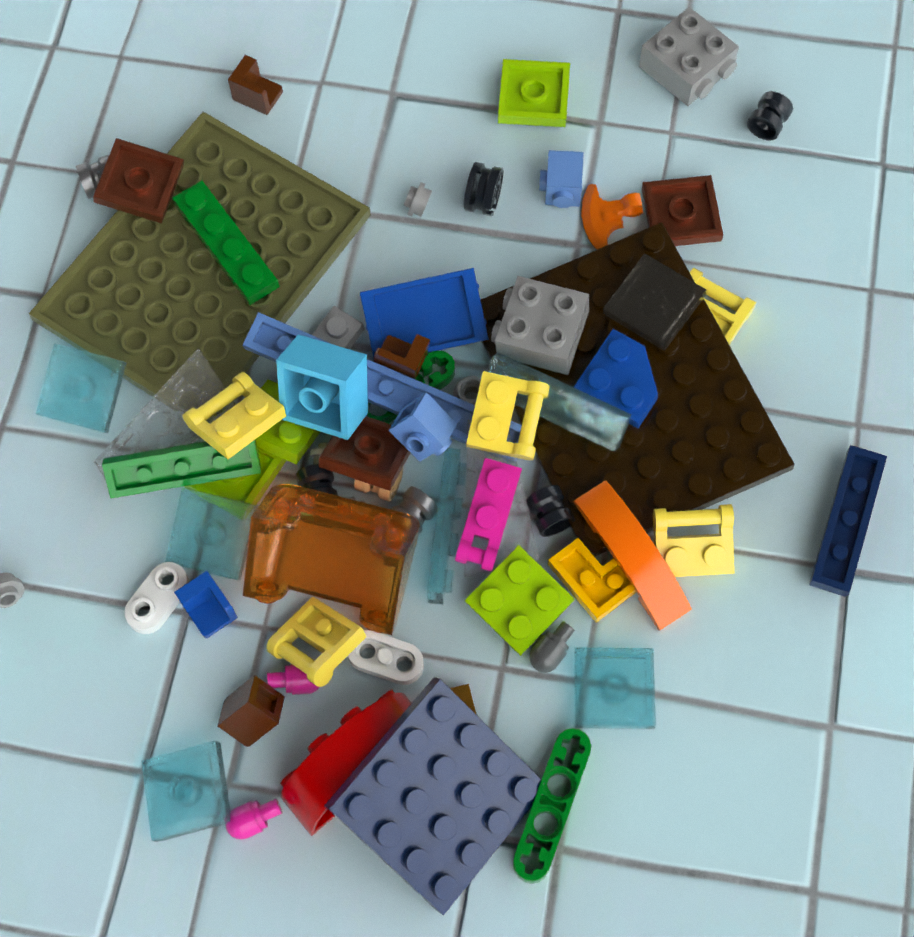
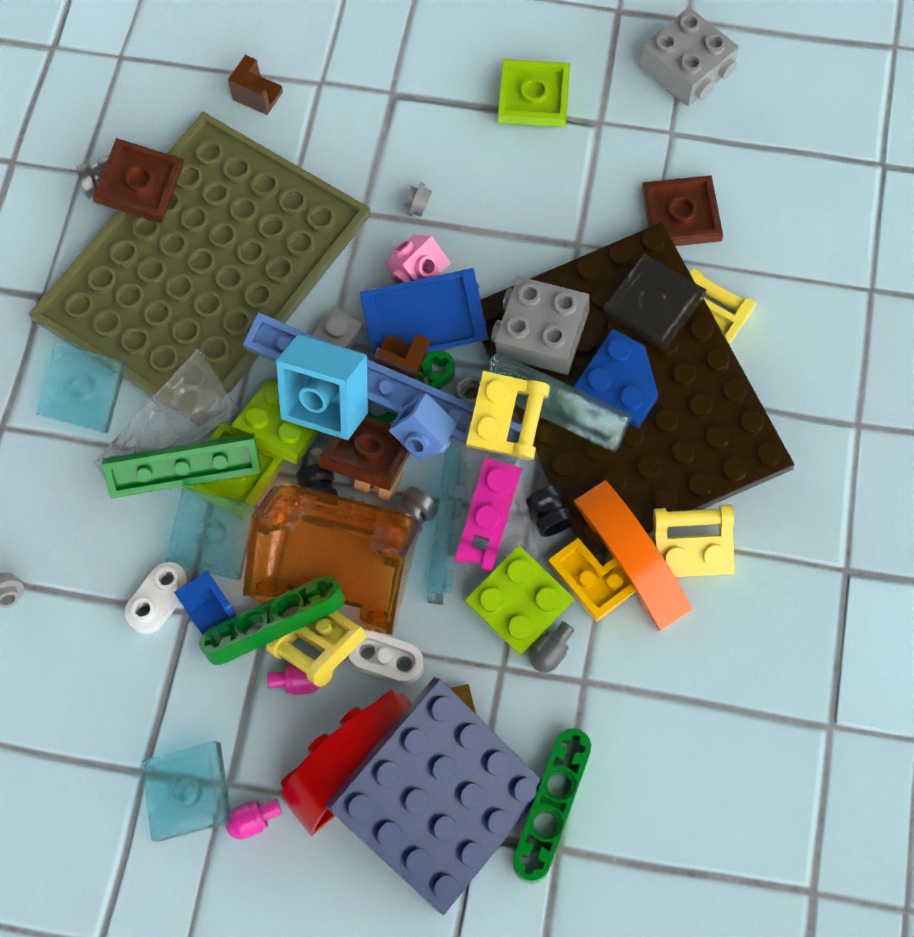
green plate [172,180,280,305] -> none
light yellow plate [182,372,286,459] -> none
reddish brown panel [217,675,285,747] -> none
black wheel [464,162,504,217] -> none
medium blue brick [539,150,584,208] -> none
clear light blue plate [574,647,656,729] -> none
orange piece [581,184,643,250] -> none
black wheel [747,91,793,141] -> none
dark blue plate [809,445,887,597] -> none
none -> green beam [199,576,346,665]
none -> bright pink brick [385,234,451,284]

